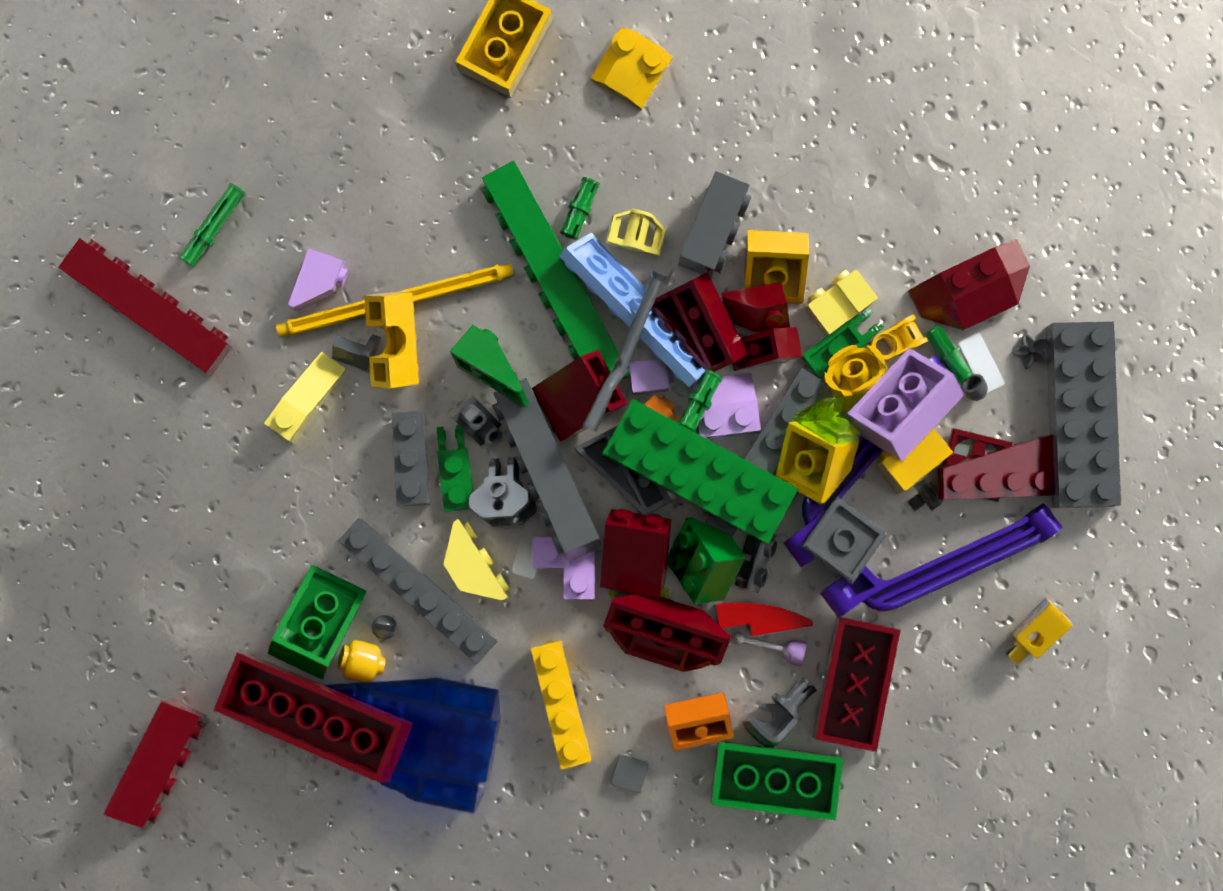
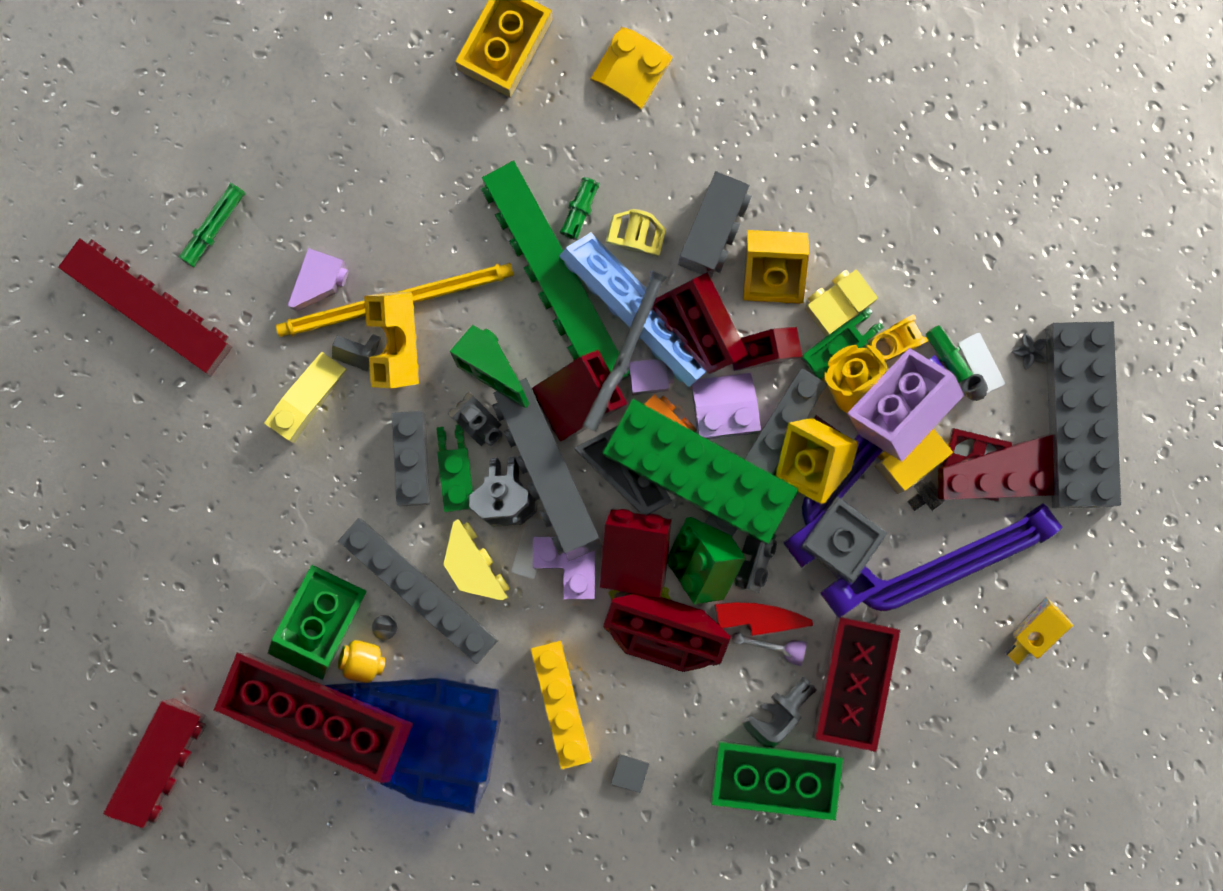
orange brick [664,692,734,751] -> none
green pin [677,370,723,432] -> none
dark red slope [721,282,790,332] -> none
clear neon green slope [794,397,860,446] -> none
dark red wedge [908,239,1030,331] -> none

